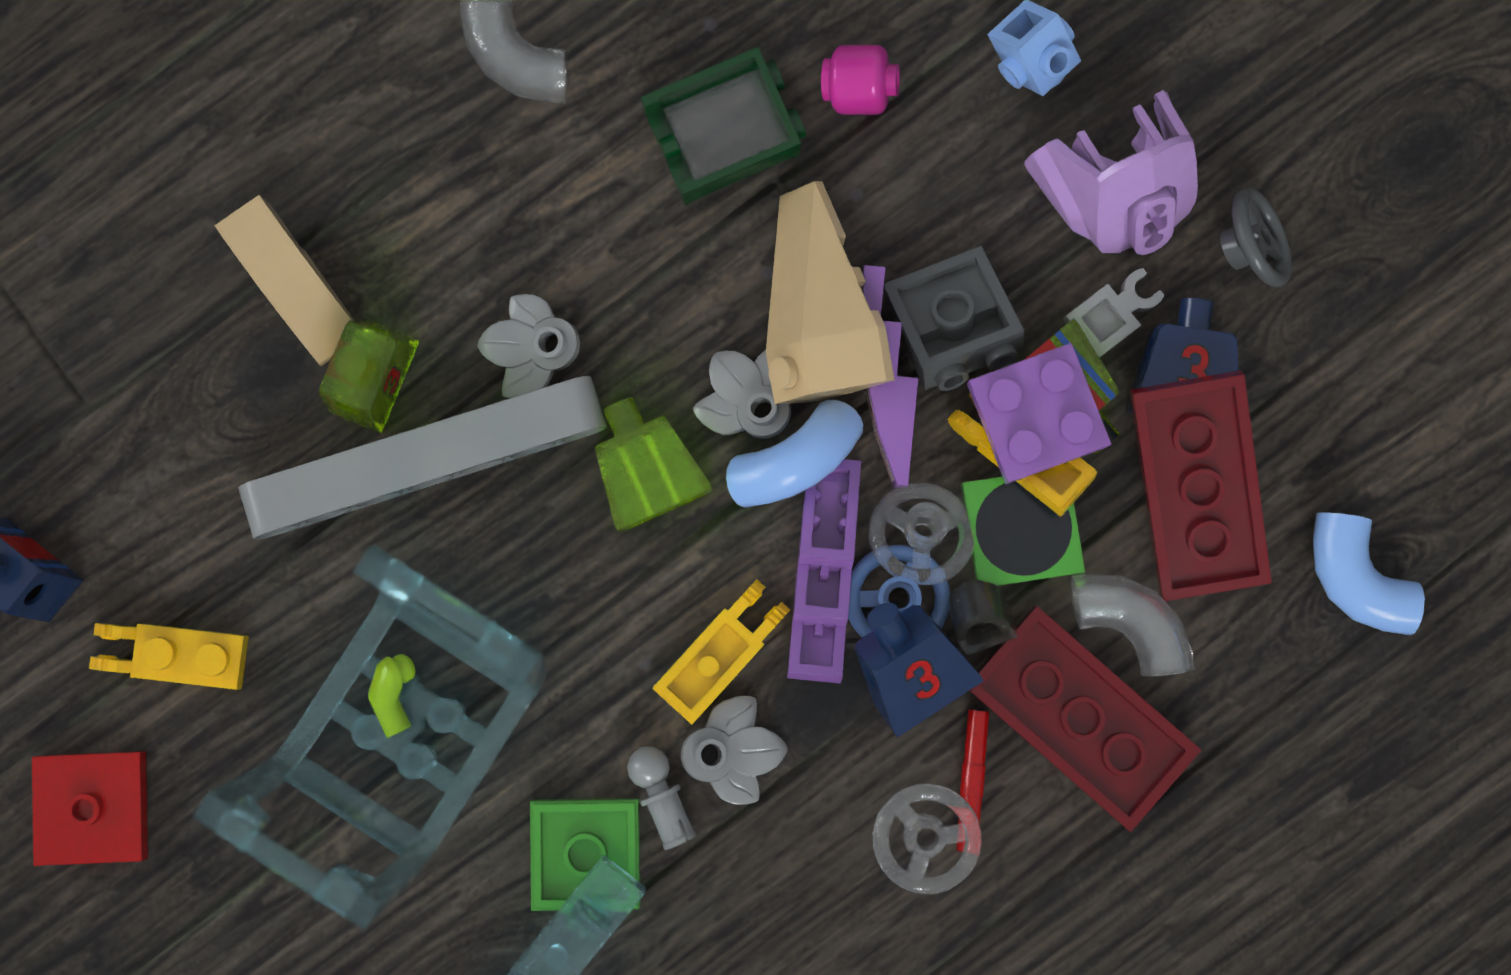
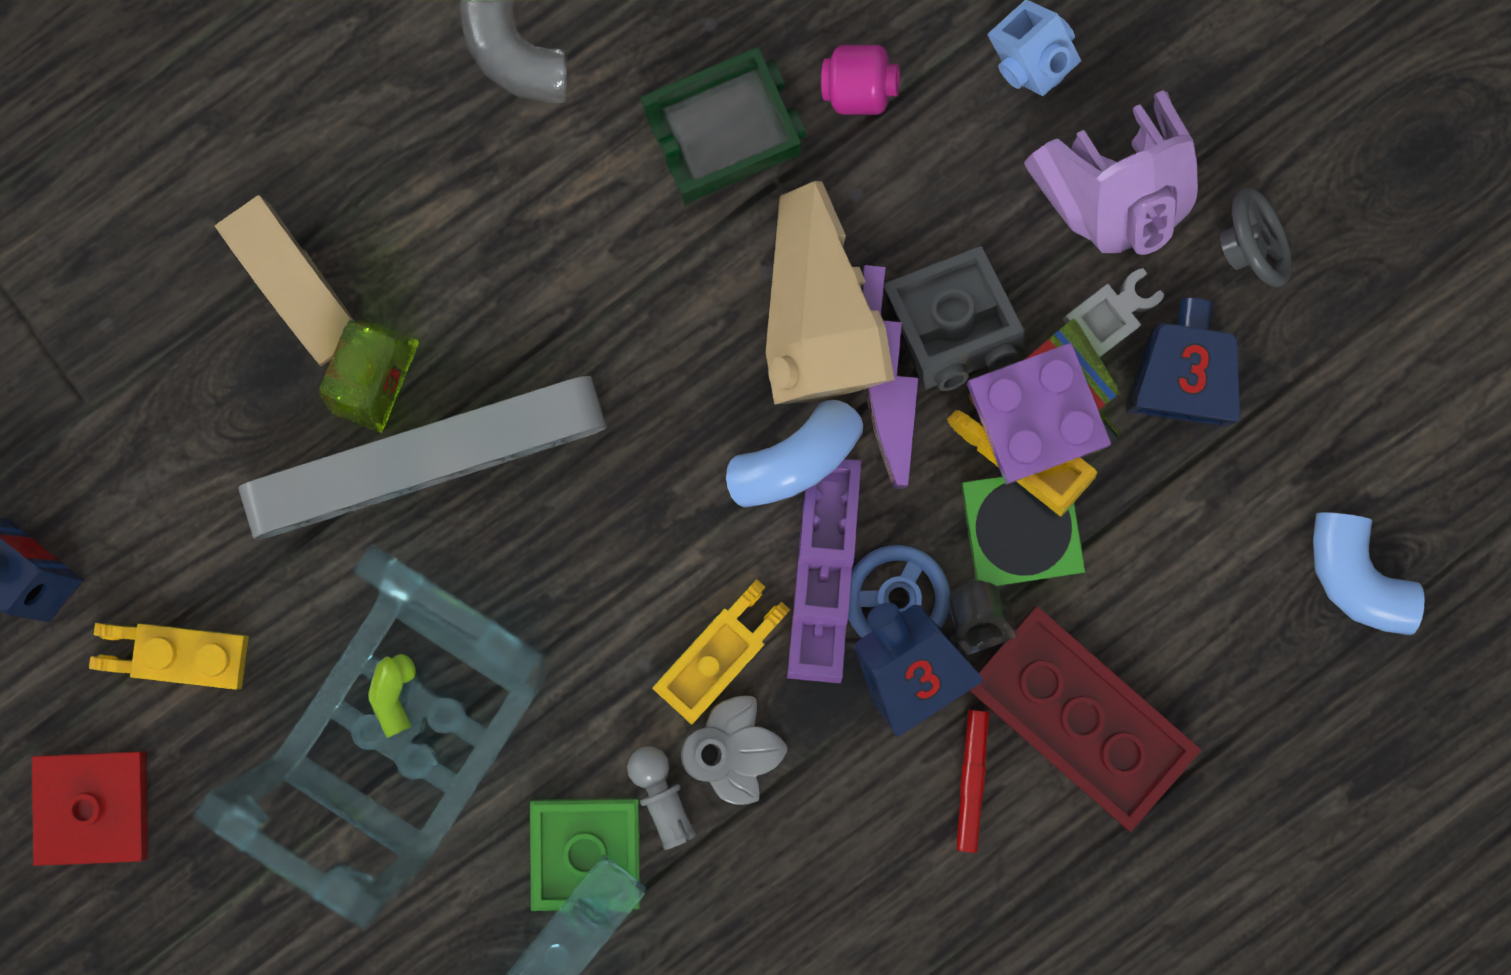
light grey plate [477,294,580,398] -> none
clear neon green torso [595,397,713,533] -> none
light grey plate [693,350,791,438] -> none
clear piece [869,483,975,585] -> none
clear piece [873,784,982,894] -> none
clear cylinder [1071,574,1195,676] -> none
dark red plate [1130,370,1272,602] -> none

